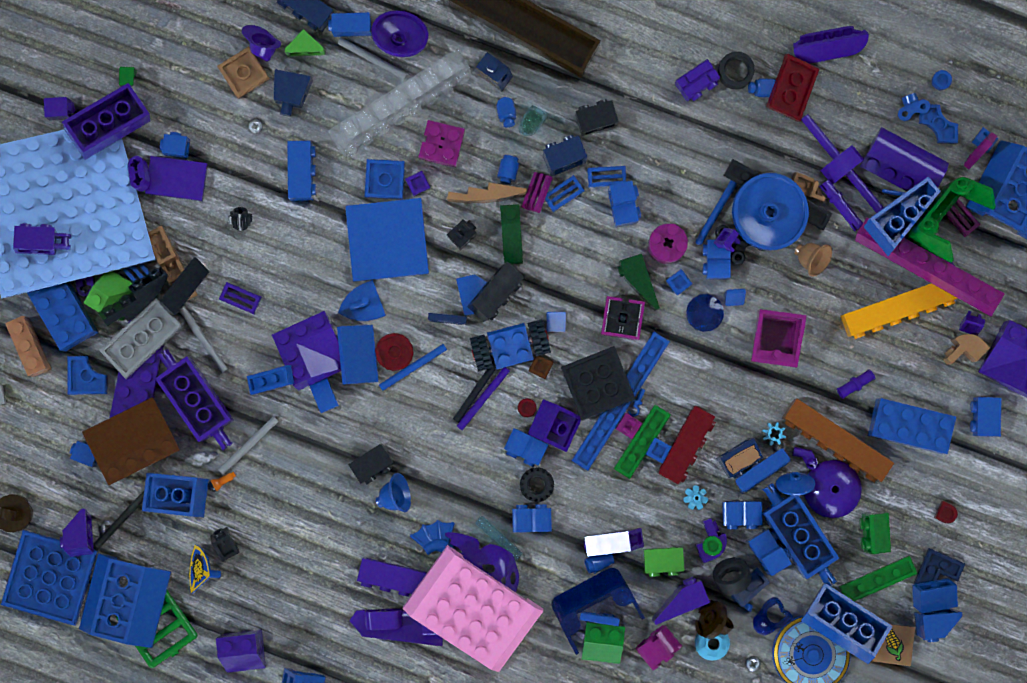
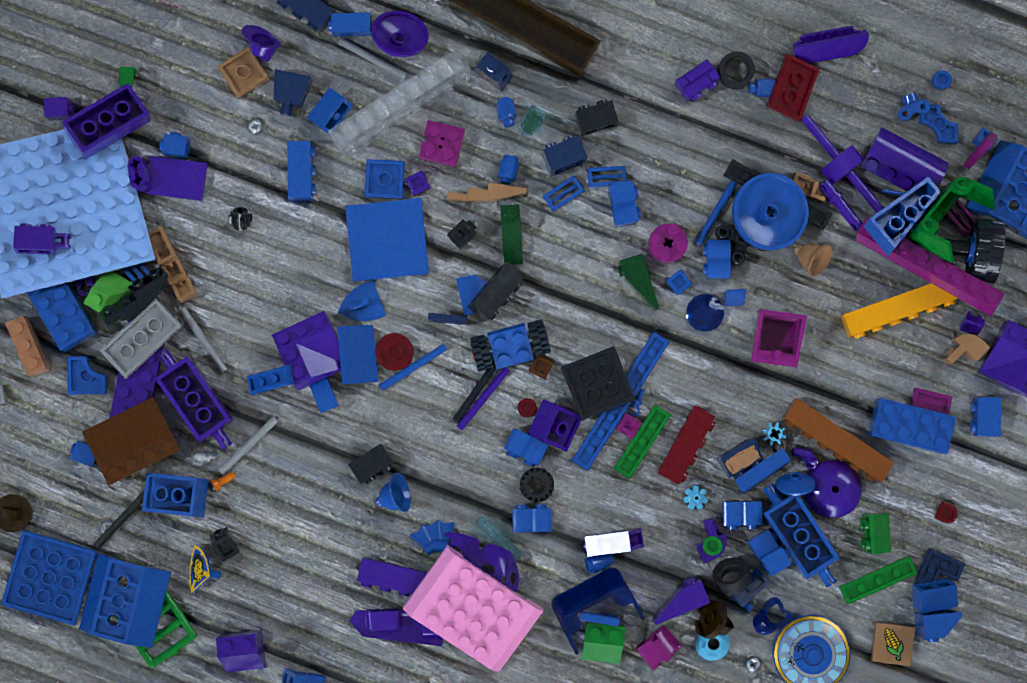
dark purple slope [60,509,94,557] -> none
black slope [160,257,209,315] -> none
dark purple tile [219,282,262,315] -> none
bright green slope [285,29,325,57] -> none
magenta tile [521,172,553,213] -> none
slope [546,312,566,332] -> none
piece [601,296,645,341] -> none
bright green brick [643,547,684,577] -> none
blue tile [645,437,672,464] -> none
dark purple tile [714,228,740,252] -> none
blue brick [801,583,892,664] -> none
dark purple pin [836,369,876,399] -> none
none -> blue brick [307,87,353,136]
none -> magenta tile [910,388,953,415]
none -> black wheel [943,219,1006,285]

